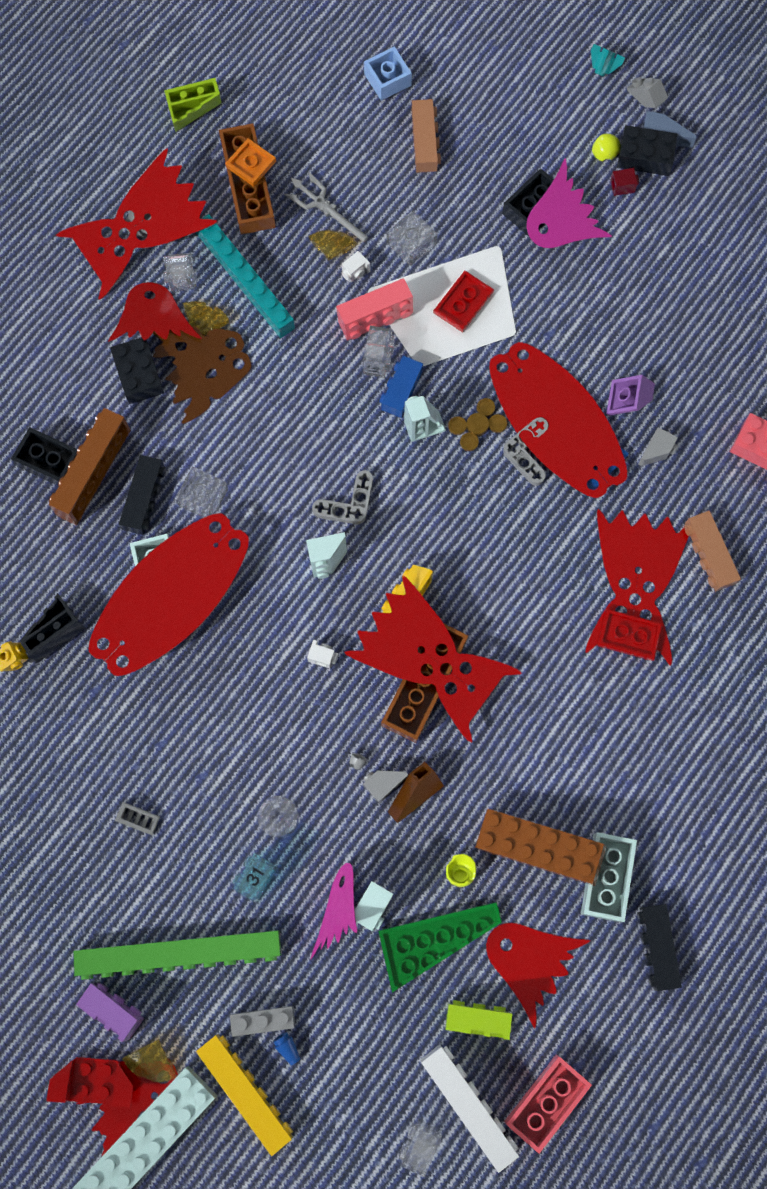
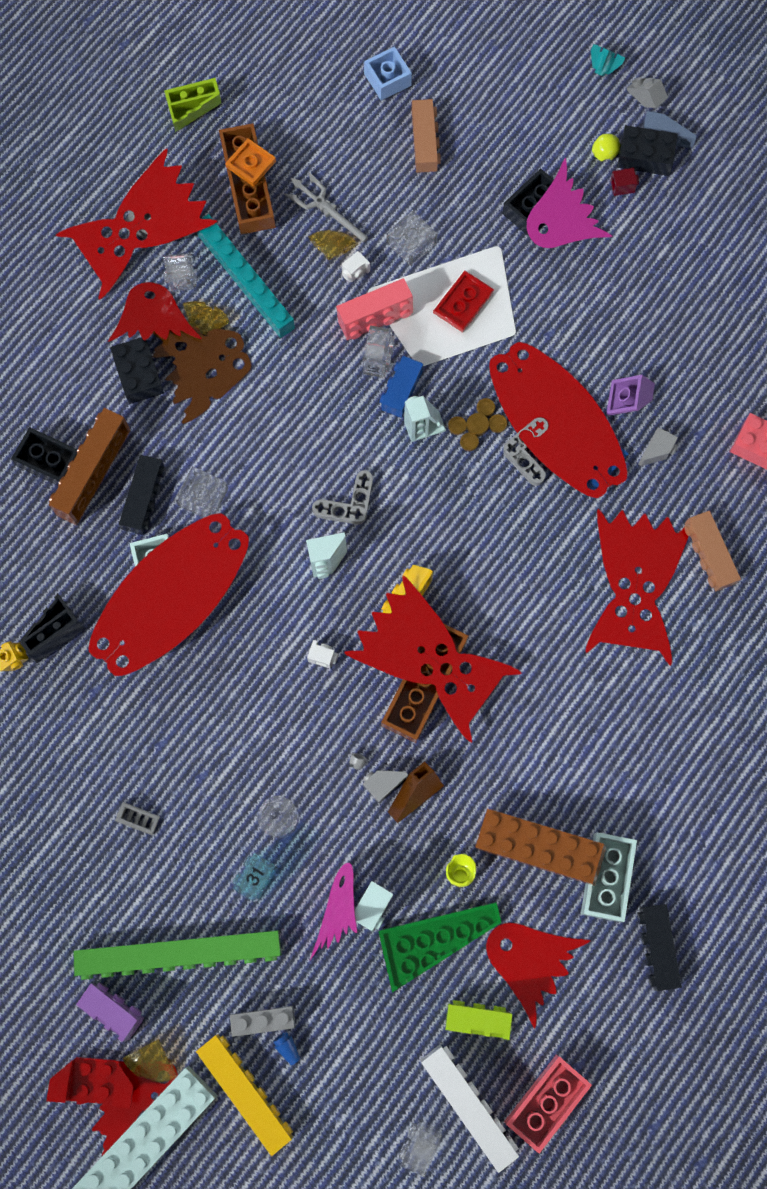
red tile [597,609,663,661] -> none

